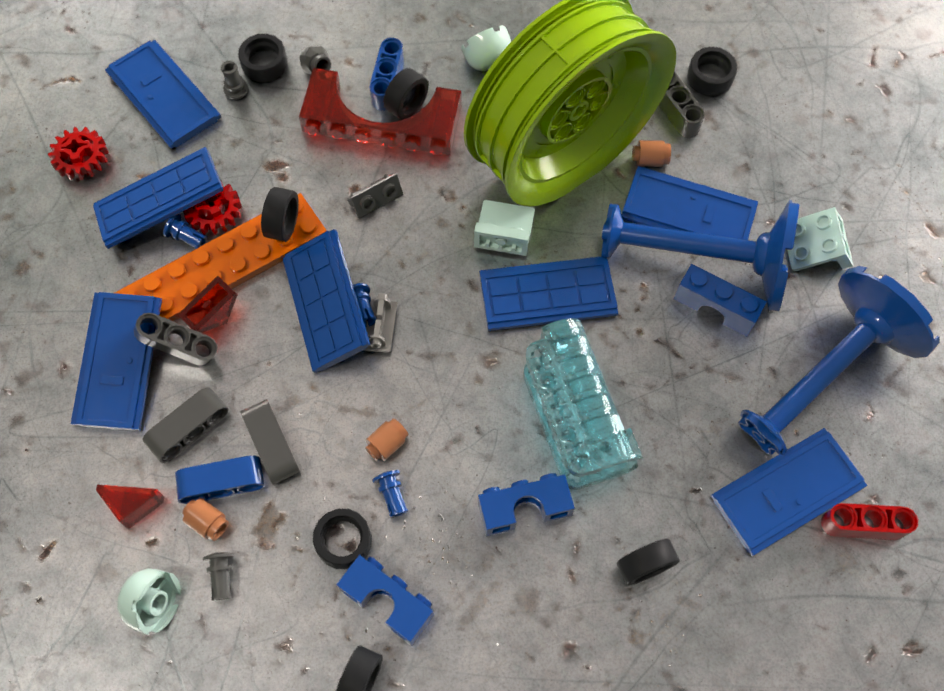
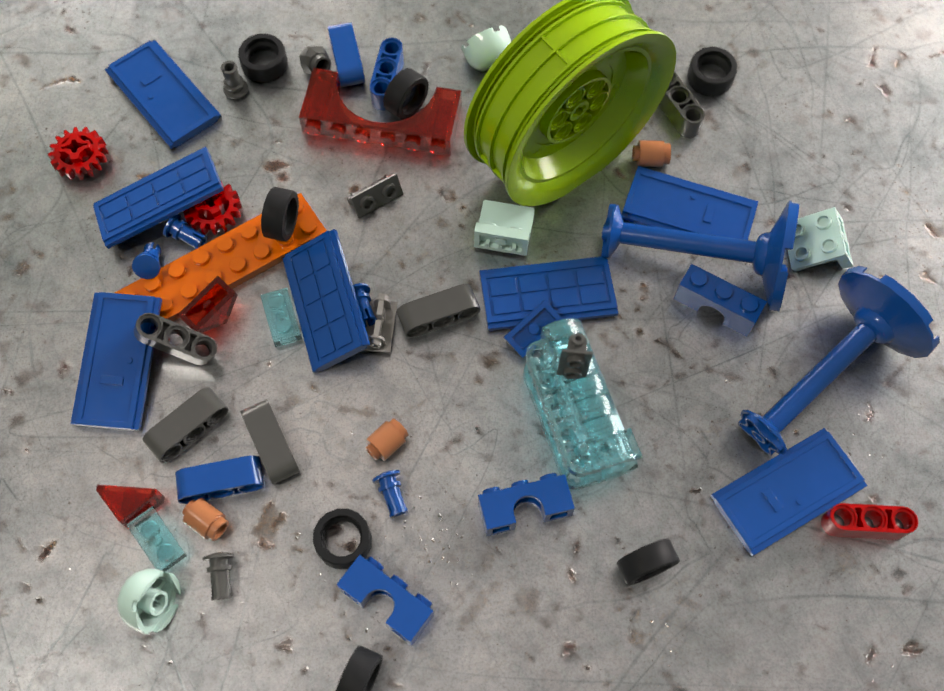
none -> clear light blue plate [126,507,187,571]
none -> blue pin [132,242,162,279]
none -> clear light blue plate [260,287,302,347]
none -> blue beam [327,22,365,87]
none -> dark grey beam [397,284,481,338]
none -> blue plate [503,300,564,358]
none -> dark grey hinge [556,333,593,380]

